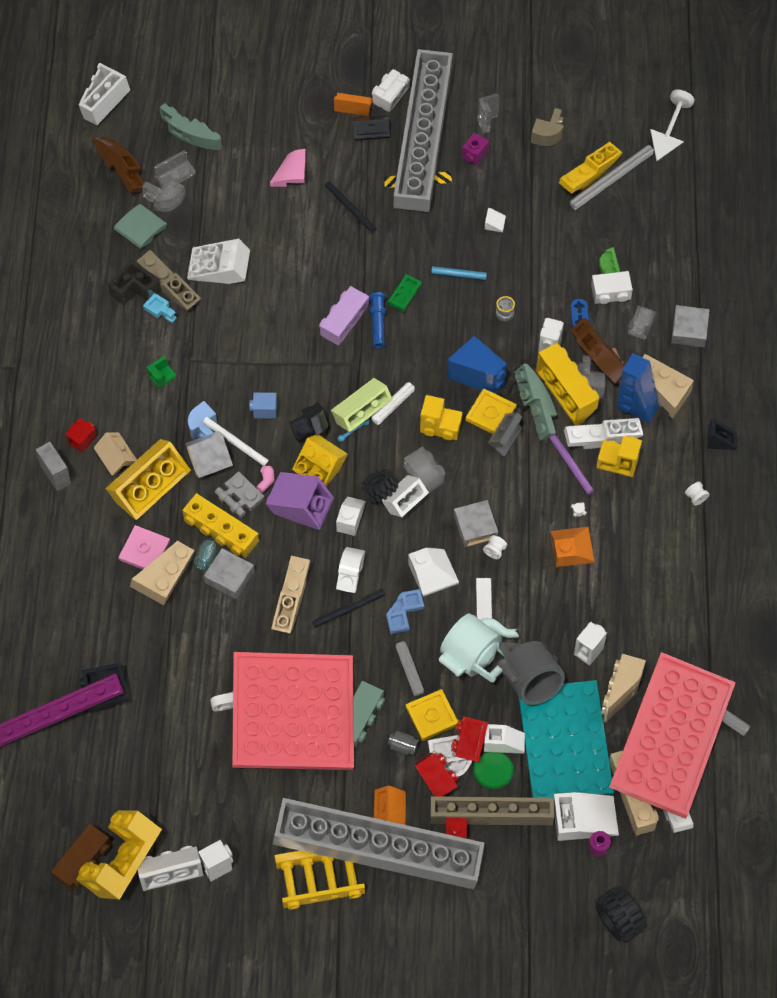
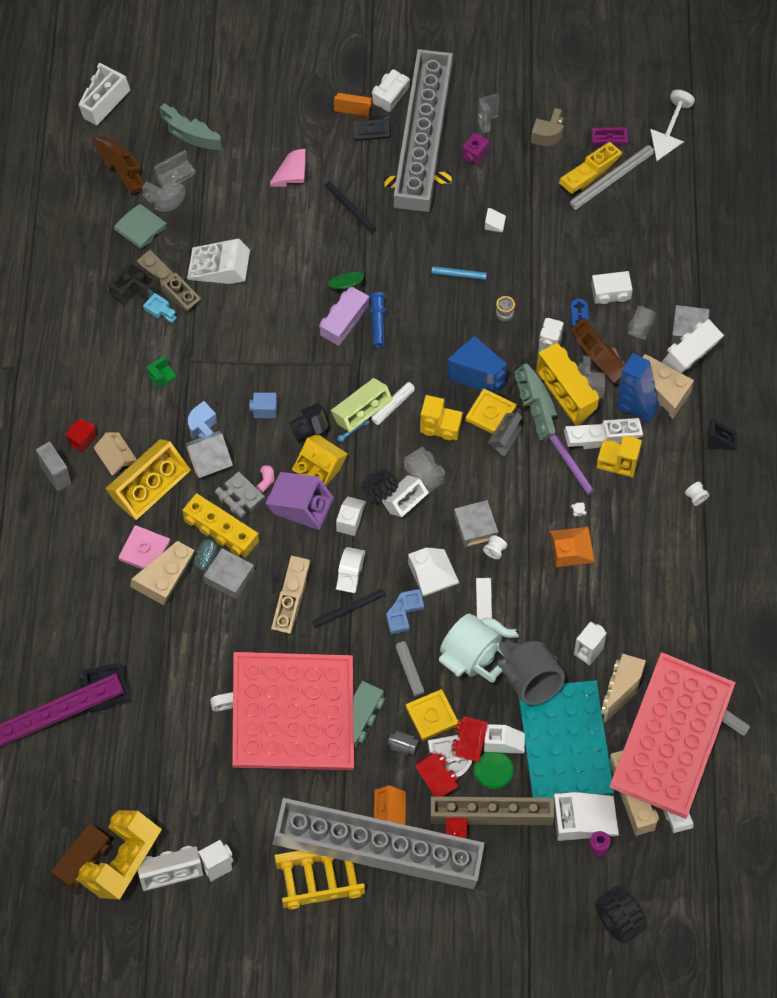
white bar [202,417,269,466] -> none
green plate [388,274,422,312] -> none
bright green tile [599,247,620,274] -> none
none -> green piece [328,272,364,289]
none -> magenta tile [591,127,628,146]
none -> white wedge [661,319,724,374]

